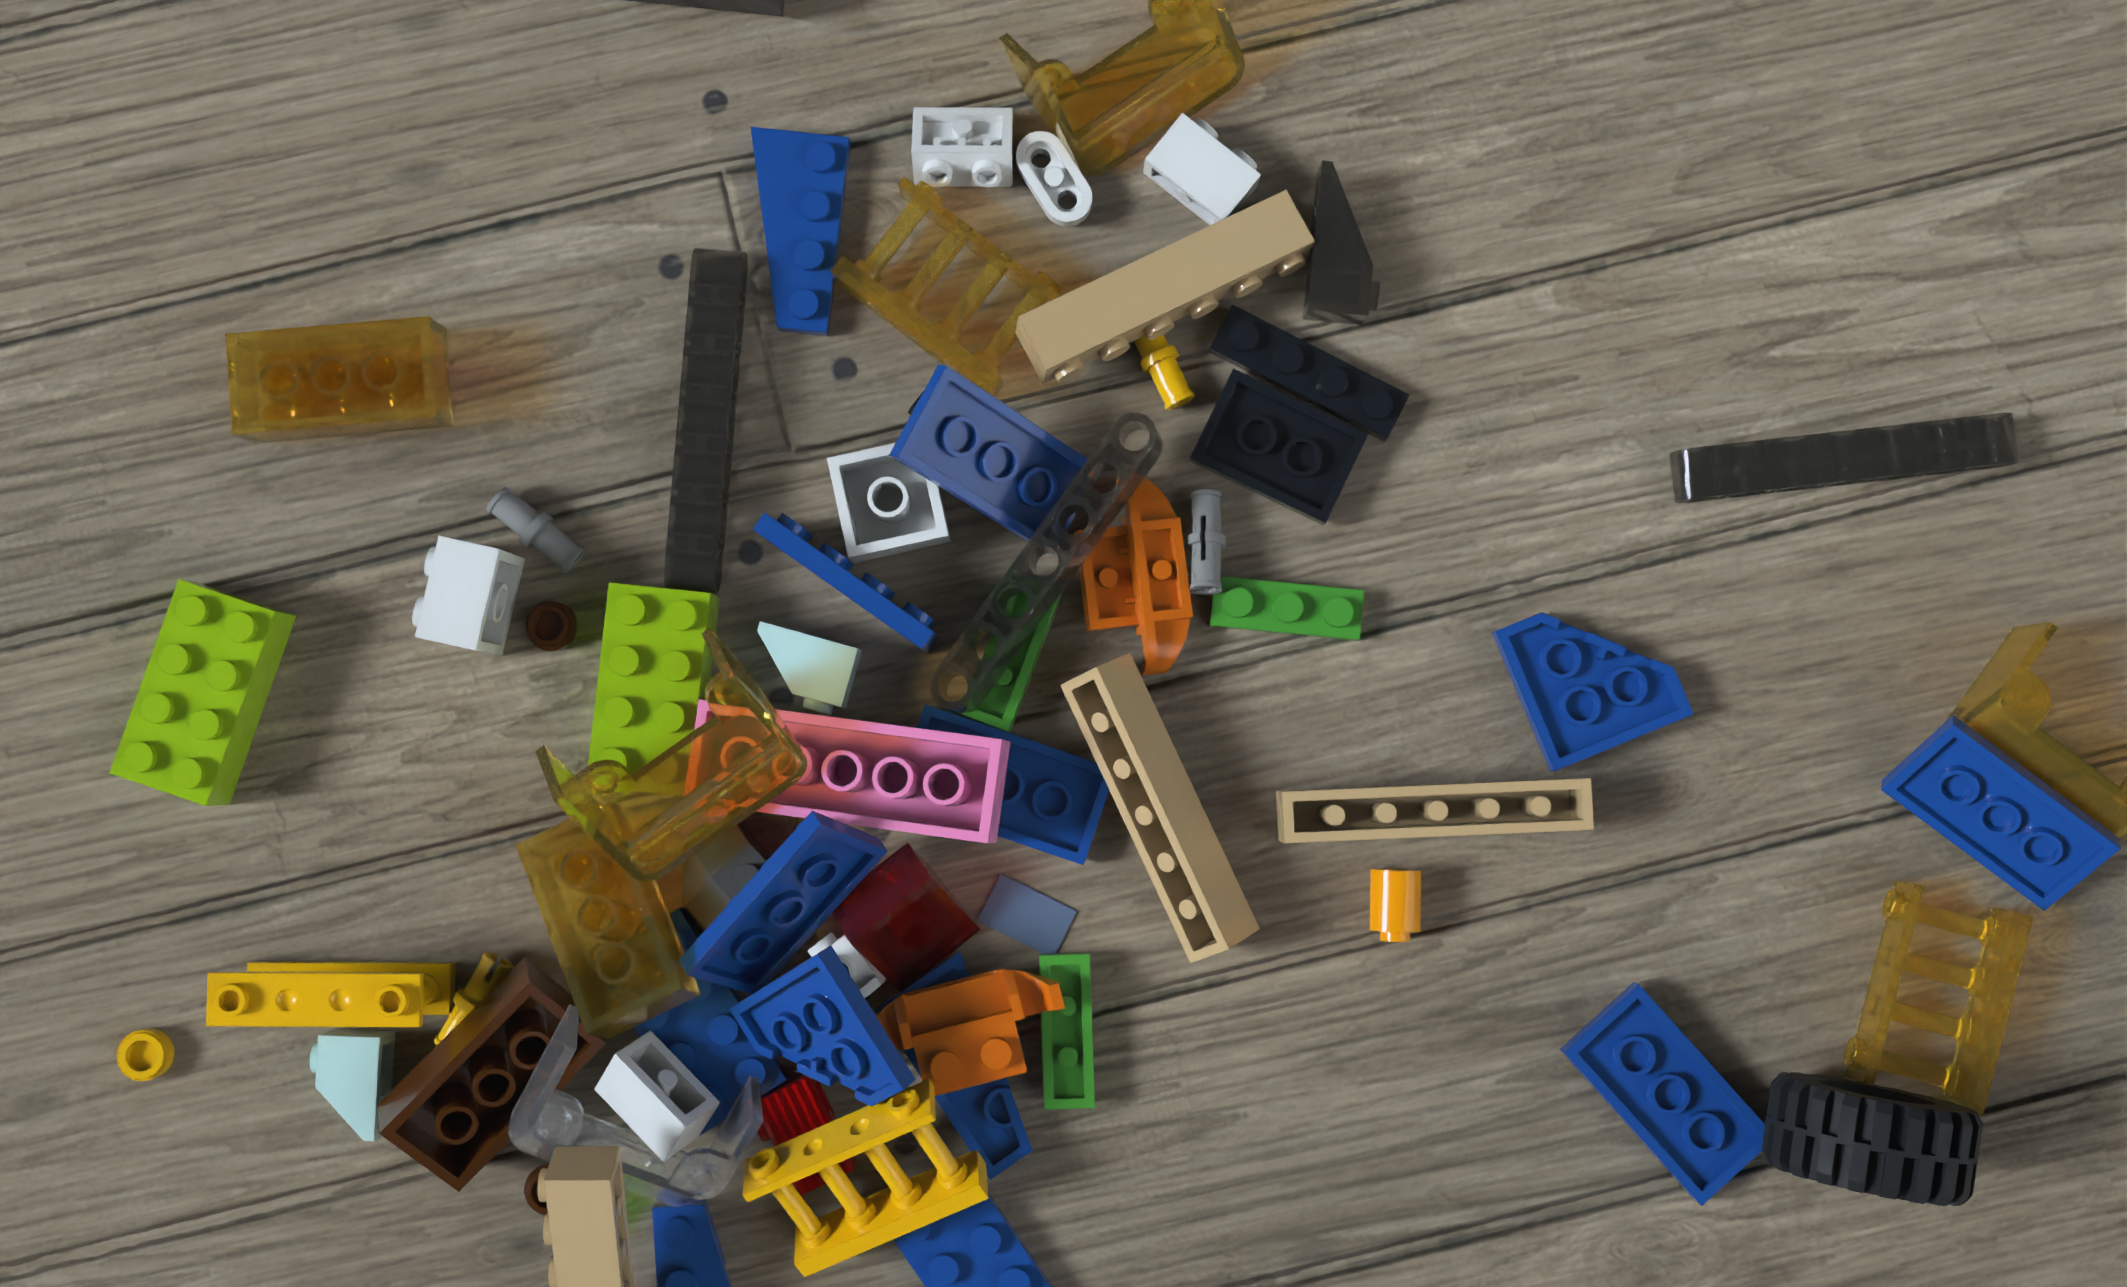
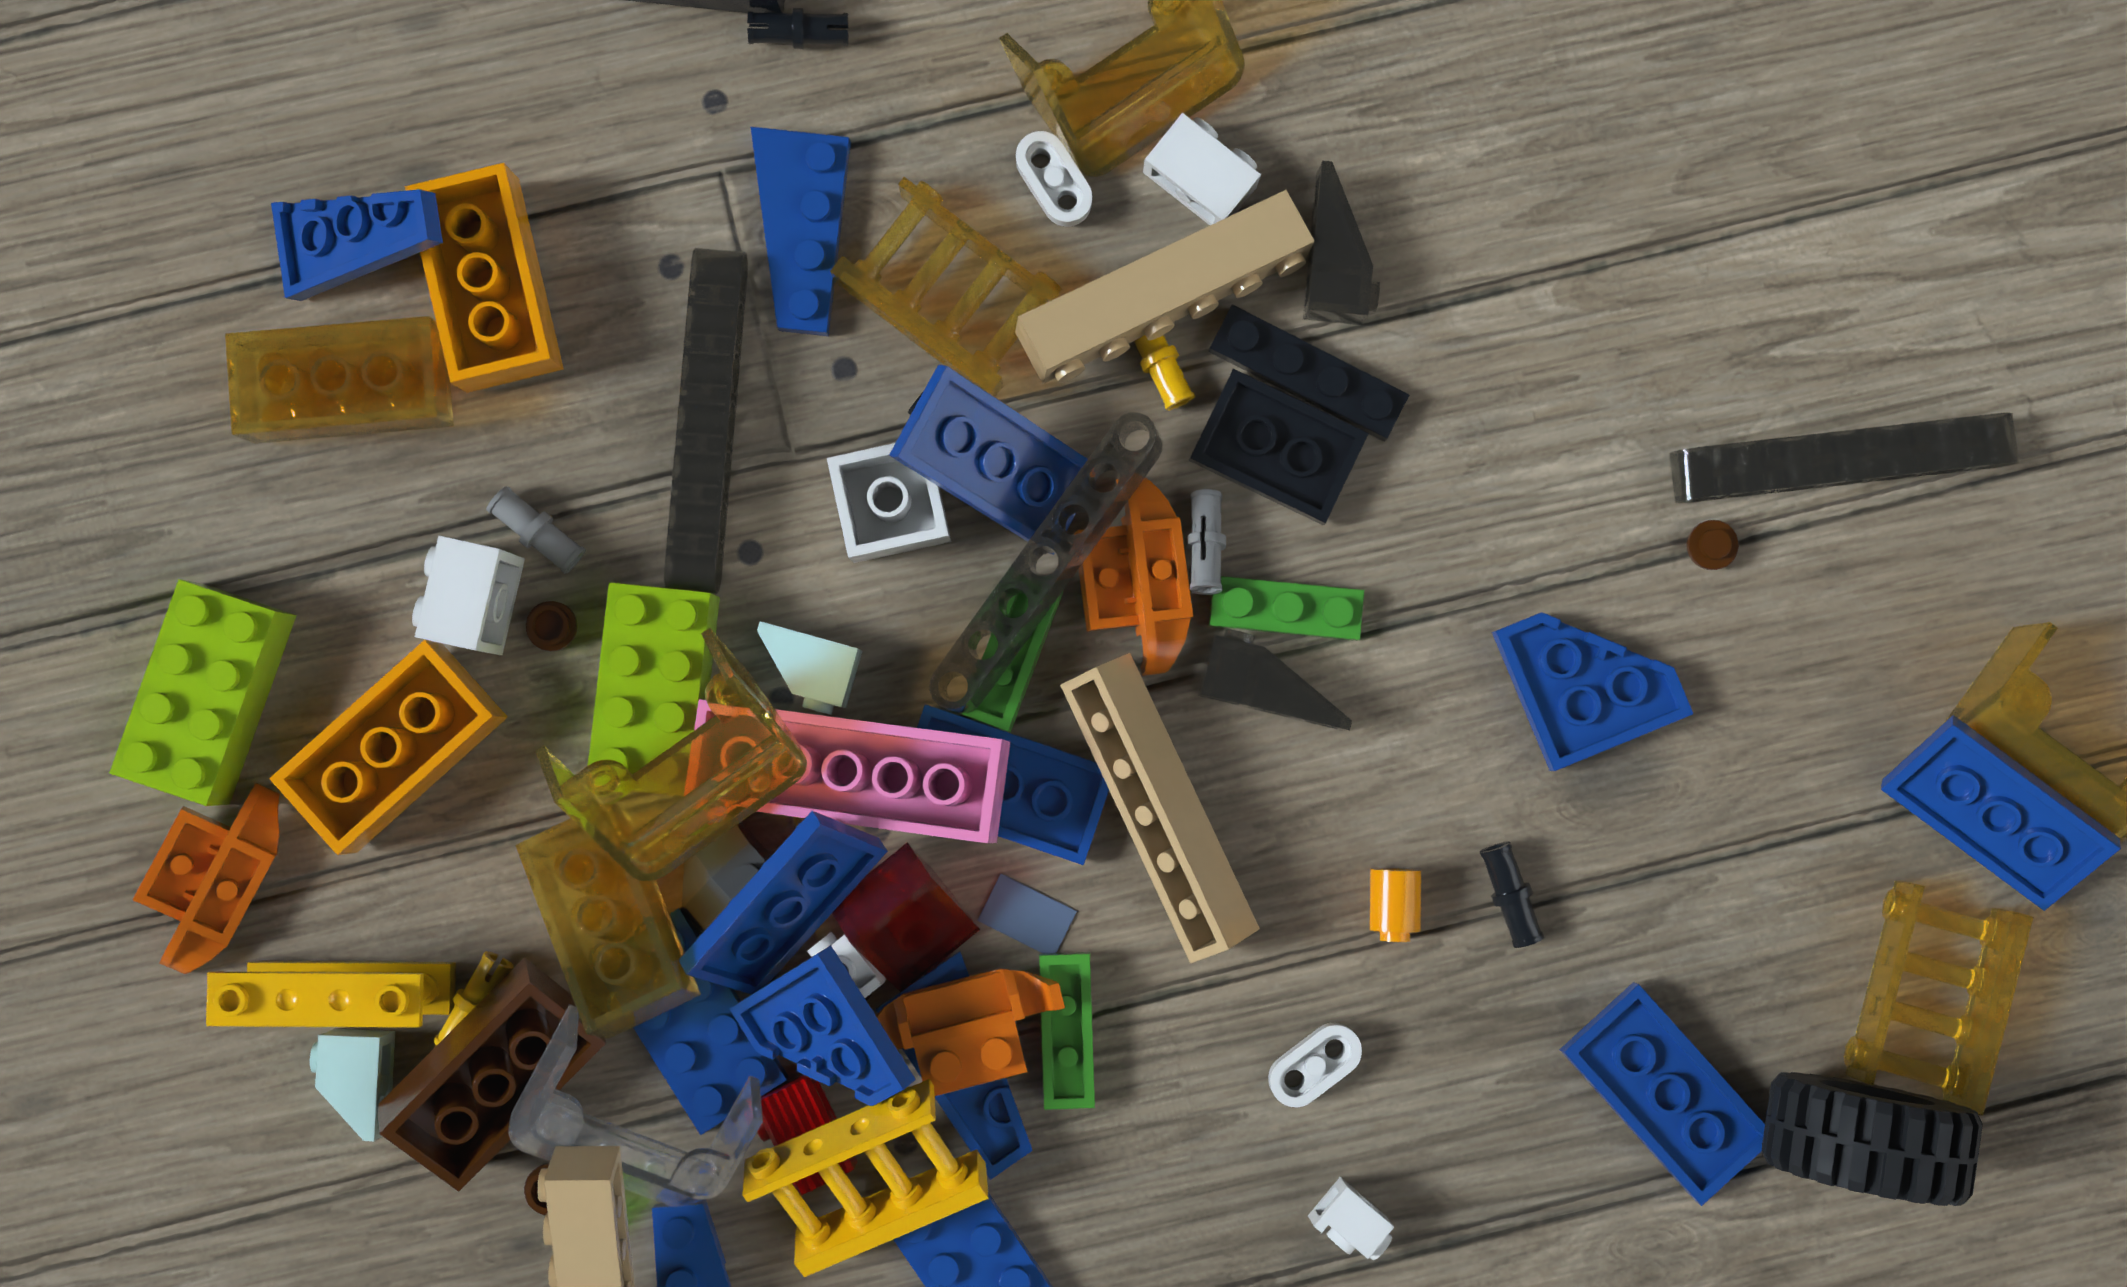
yellow tile [117,1028,175,1081] -> none
white brick [594,1030,720,1162] -> none
blue plate [753,512,939,654] -> none
white bracket [911,107,1013,188] -> none
tan brick [1276,778,1594,843] -> none
none -> orange plate [132,783,280,974]
none -> light orange brick [269,640,508,855]
none -> blue wing [271,189,443,301]
none -> light orange brick [405,163,564,393]
none -> black pin [747,8,849,49]
none -> clear smoke slope [1198,629,1352,731]
none -> white plate [1268,1023,1362,1107]
none -> white brick [1308,1177,1394,1260]
none -> black pin [1480,841,1544,948]
none -> reddish brown plate [1687,520,1739,570]

